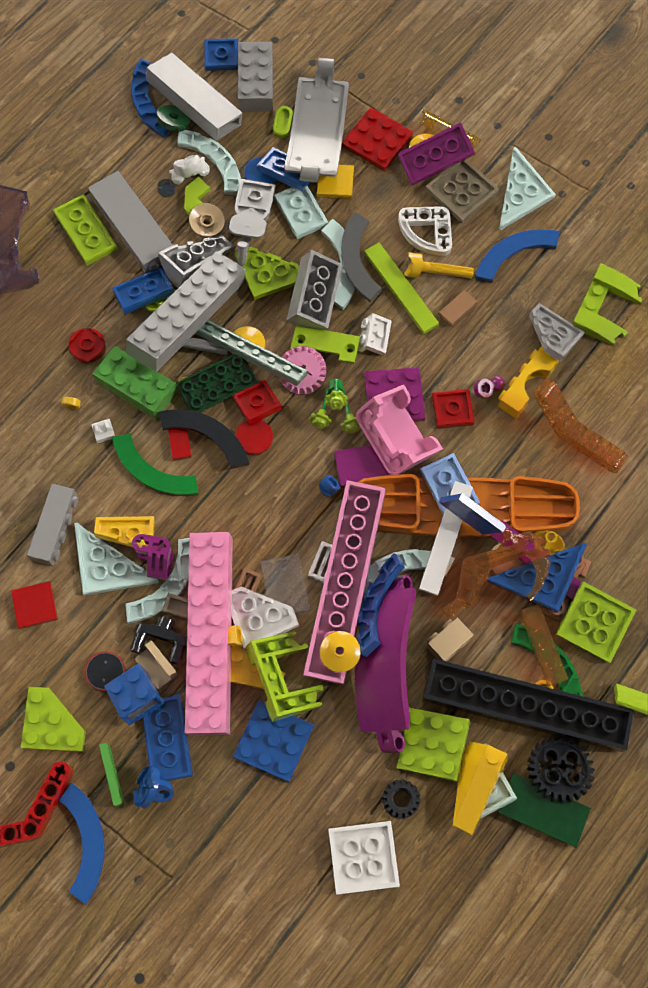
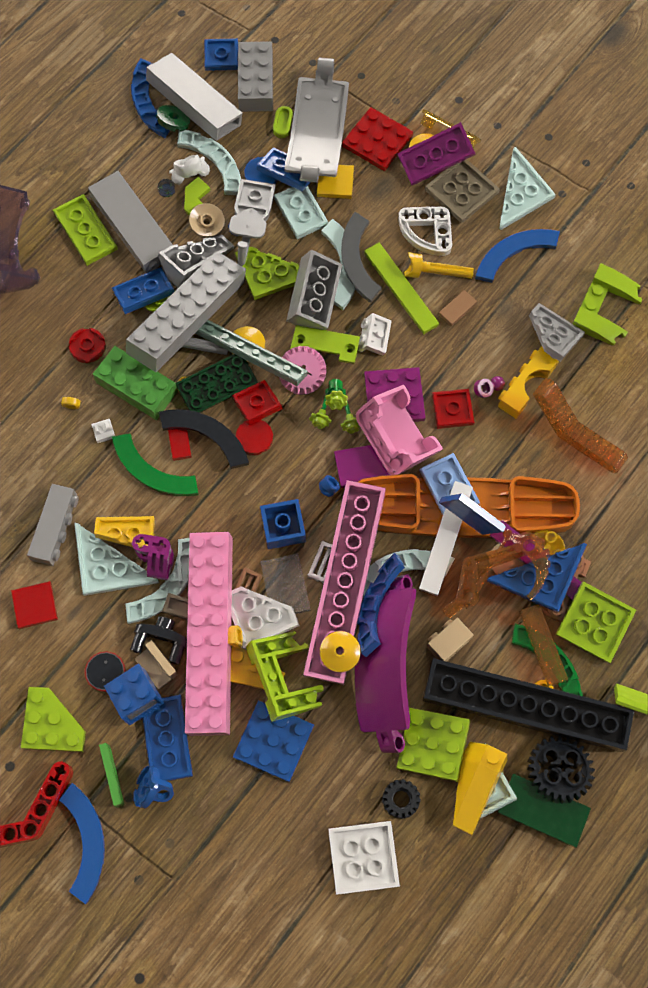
none -> blue brick [260,499,306,549]

